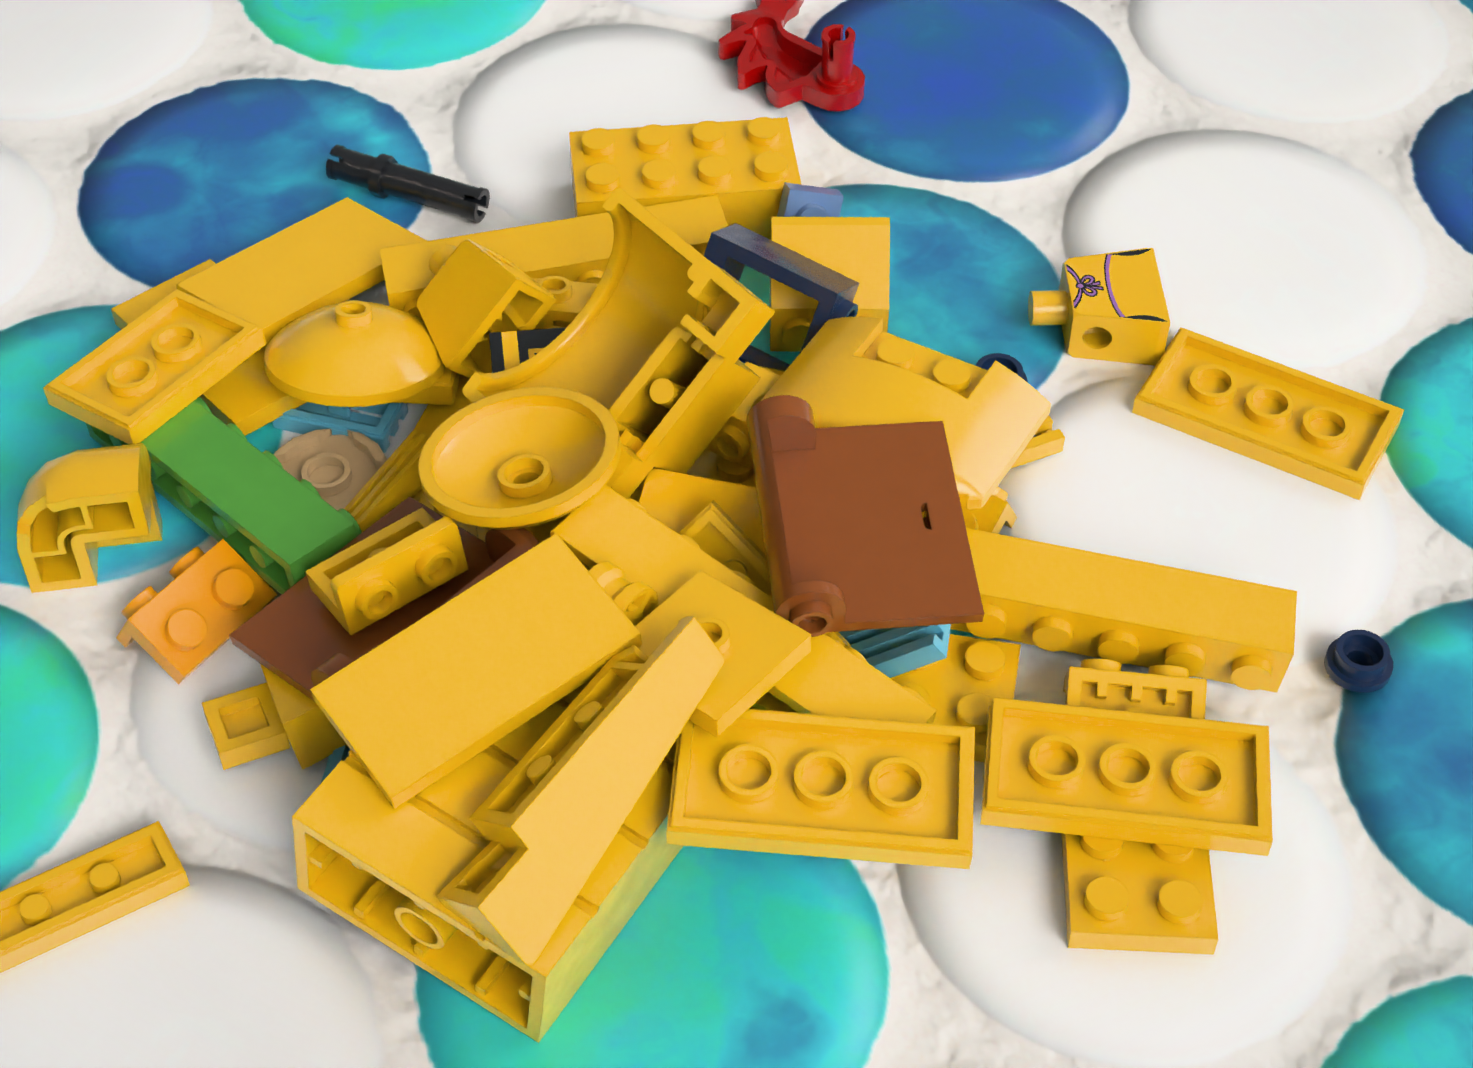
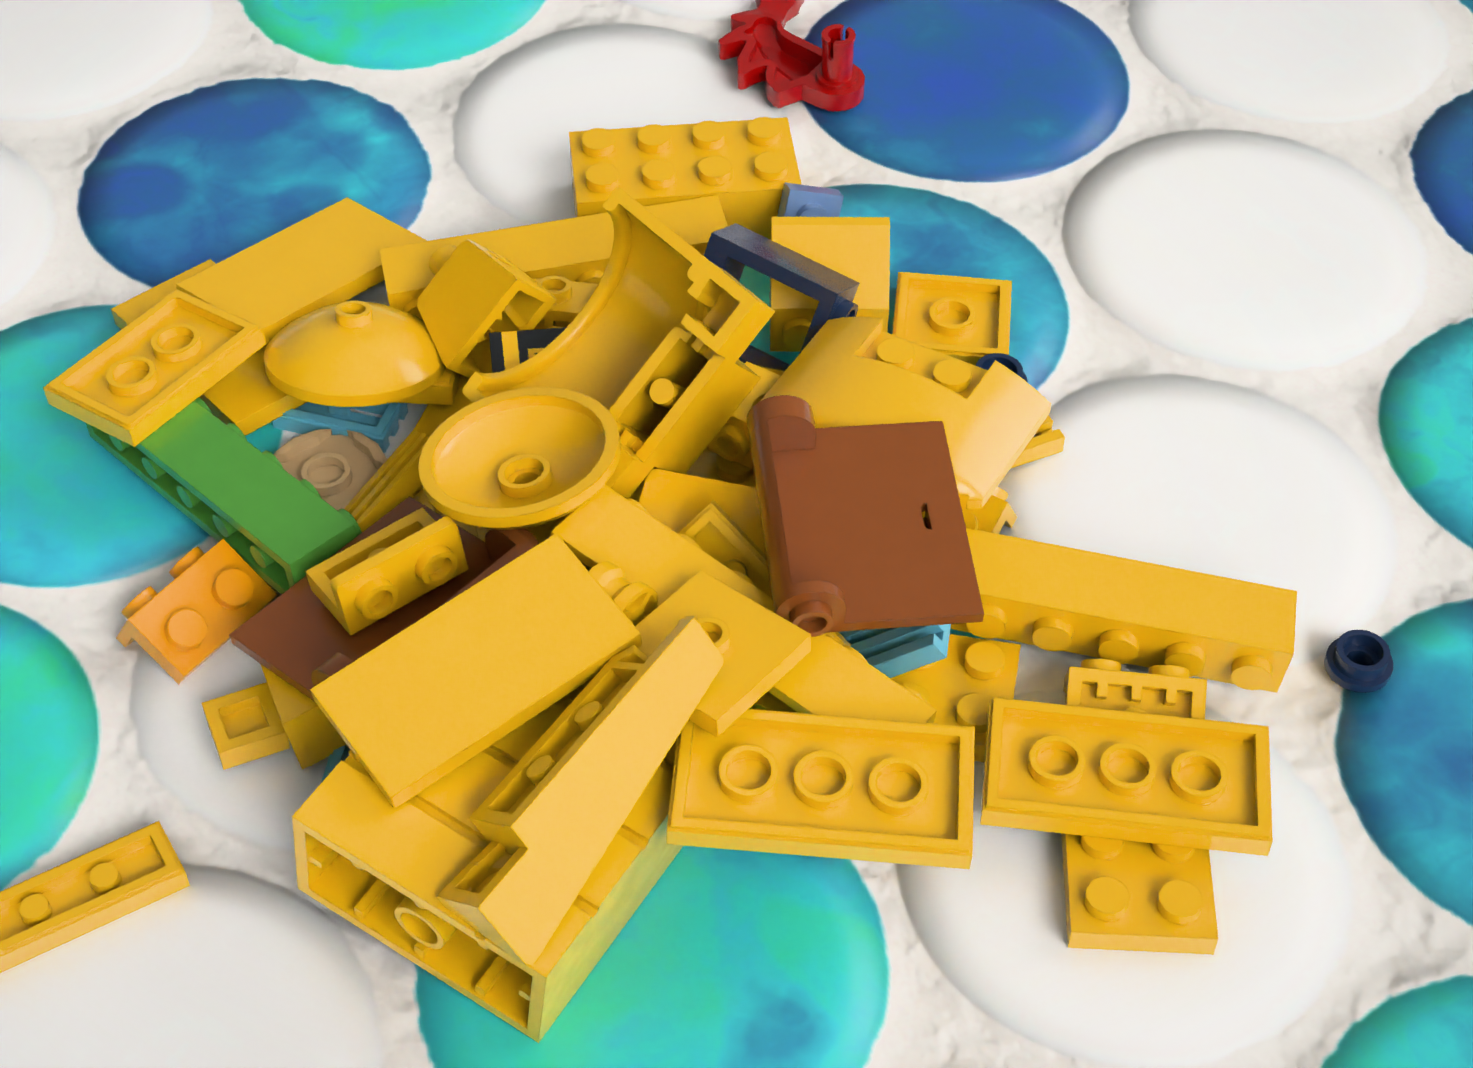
yellow brick [17,443,163,593] -> none
black pin [326,144,490,223] -> none
yellow torso [1028,248,1170,366] -> none
yellow tile [1132,327,1404,500] -> none
none -> yellow tile [892,272,1012,366]

